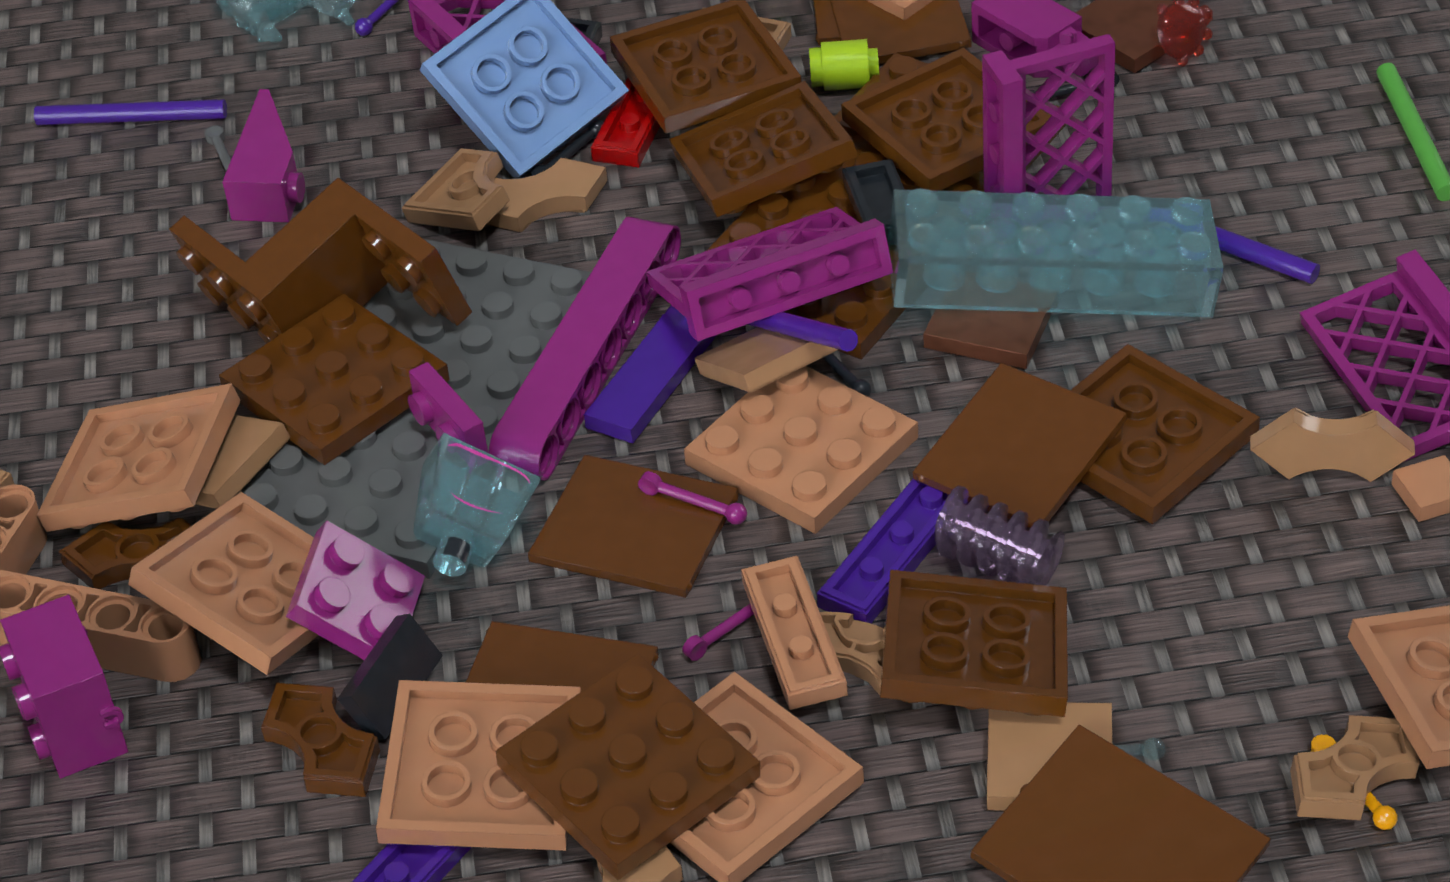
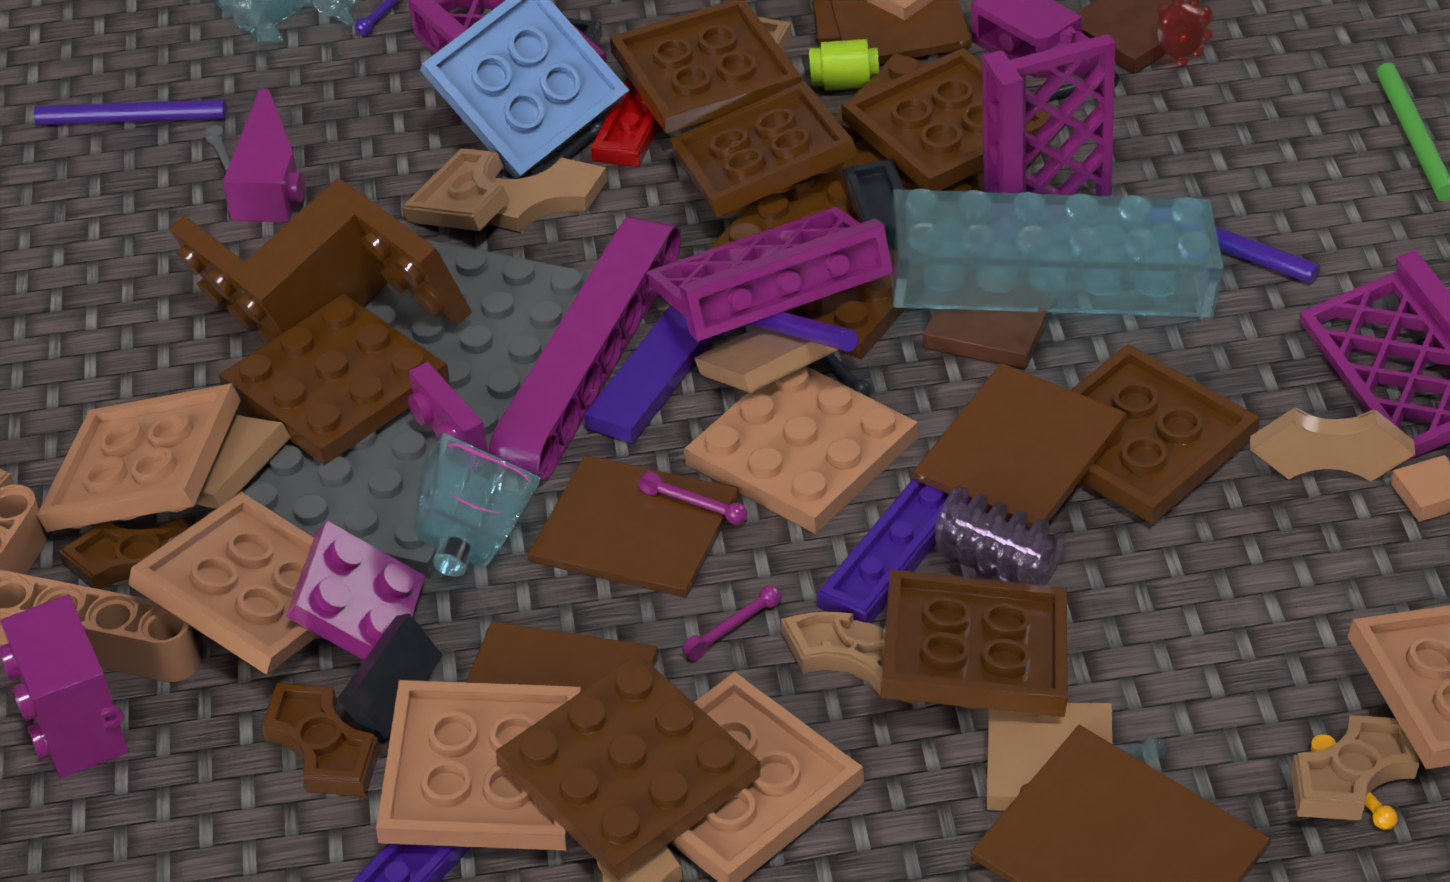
nougat tile [741,556,848,710] -> none

